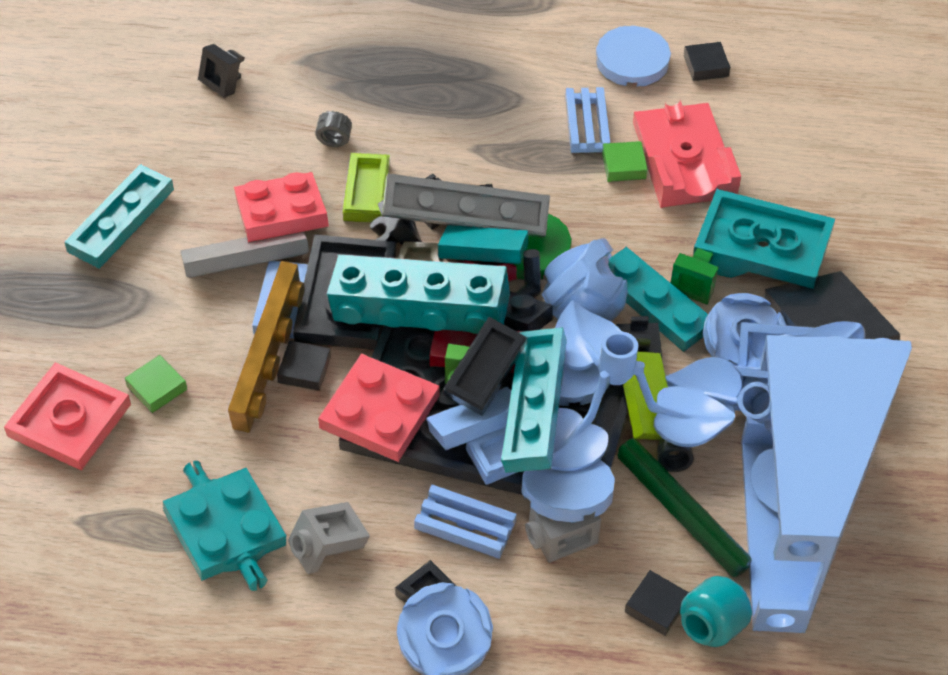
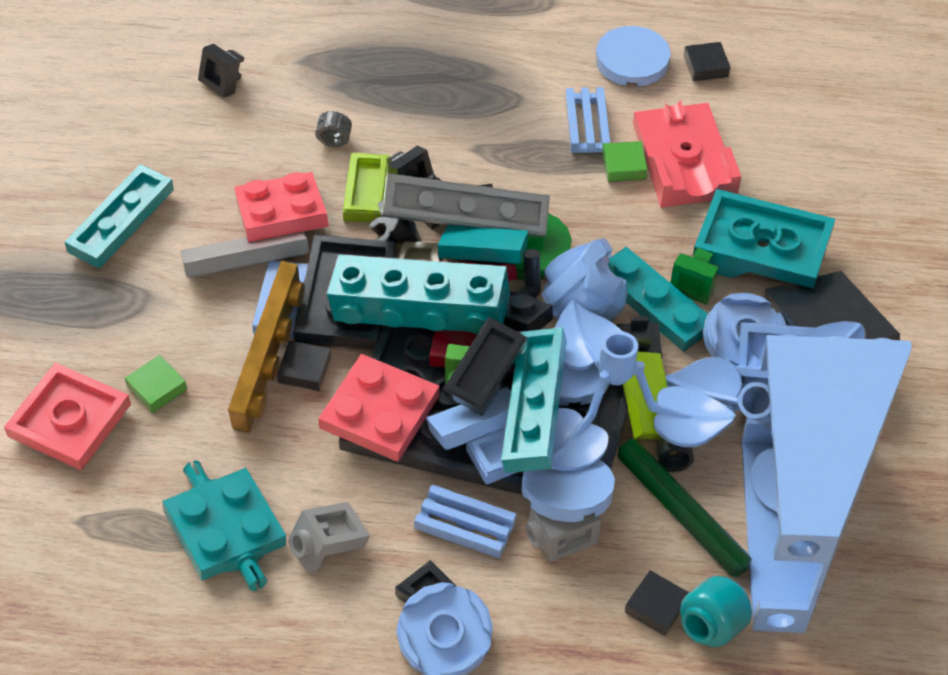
none -> black tile [386,145,434,178]

